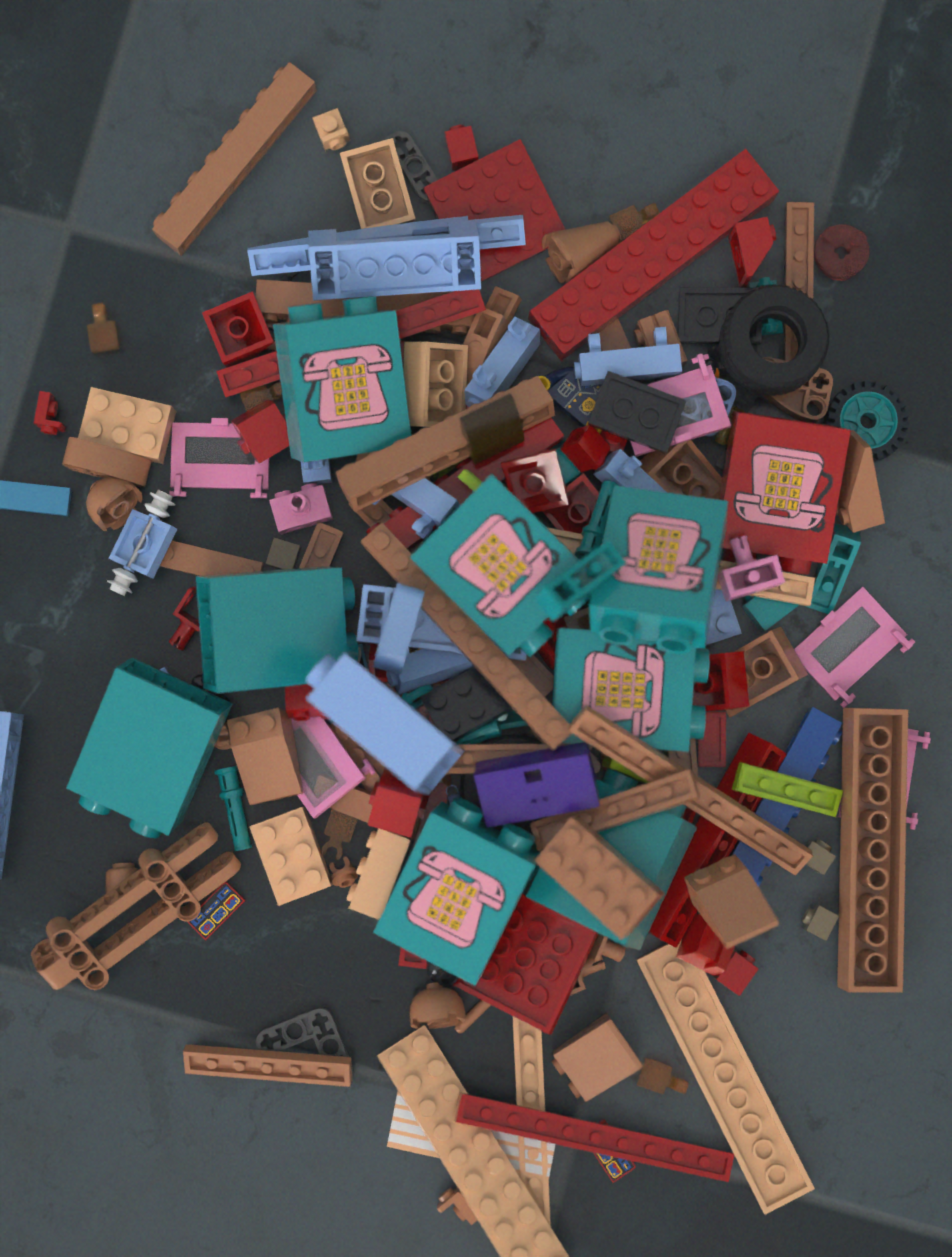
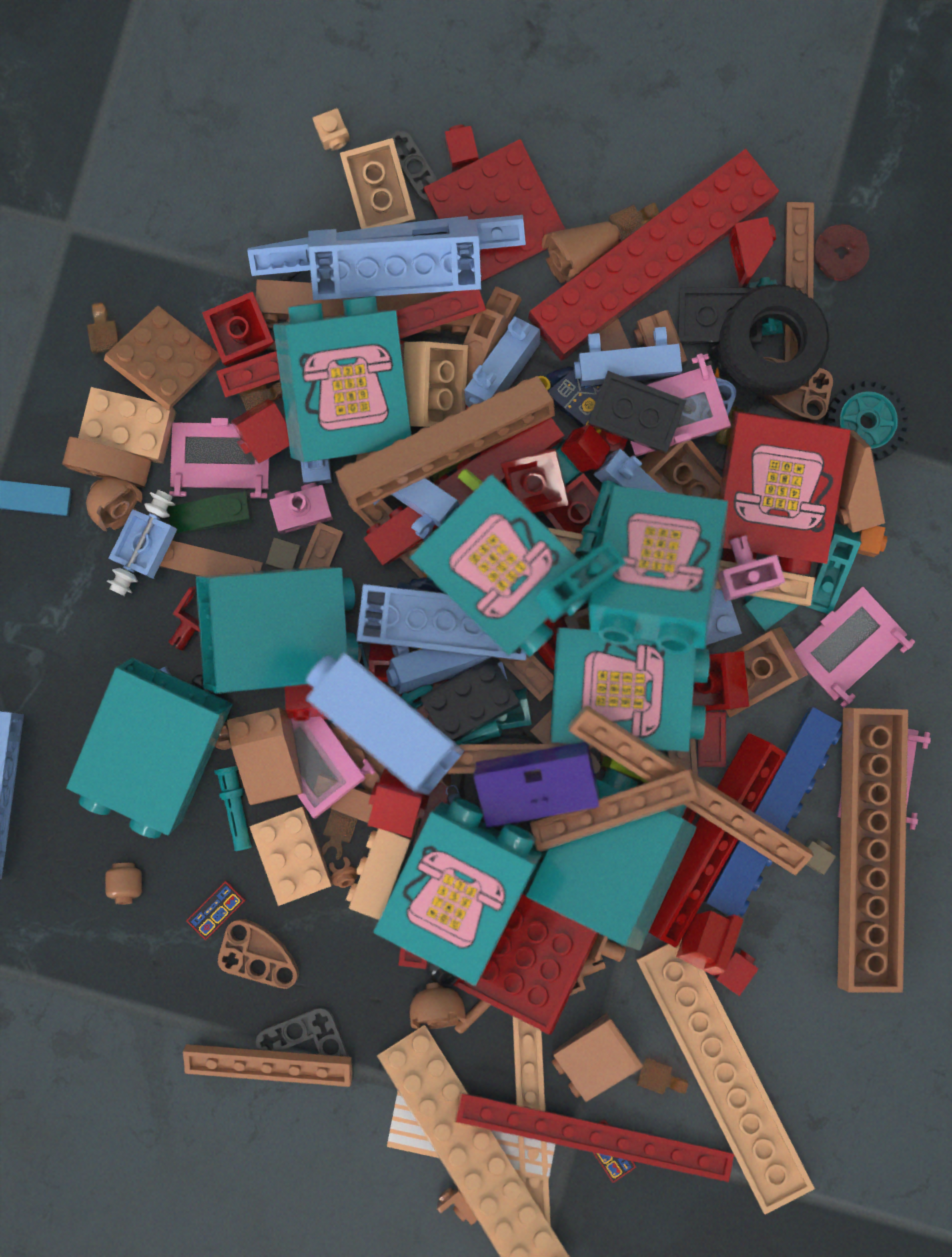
nougat beam [31,823,241,990] -> none
red bracket [34,391,66,435] -> none
nougat brick [152,62,317,256] -> none
nougat plate [361,523,572,751] -> none
light blue beam [373,583,425,675] -> none
dark brown slope [460,393,525,465] -> none
nougat brick [535,816,665,939] -> none
nougat slope [684,854,779,949] -> none
lime tile [732,762,844,817] -> none
dark tan plate [802,904,839,941] -> none
none -> nougat plate [104,306,221,411]
none -> dark green slope [168,491,253,534]
none -> nougat beam [218,919,299,989]
none -> orange plate [857,526,887,557]

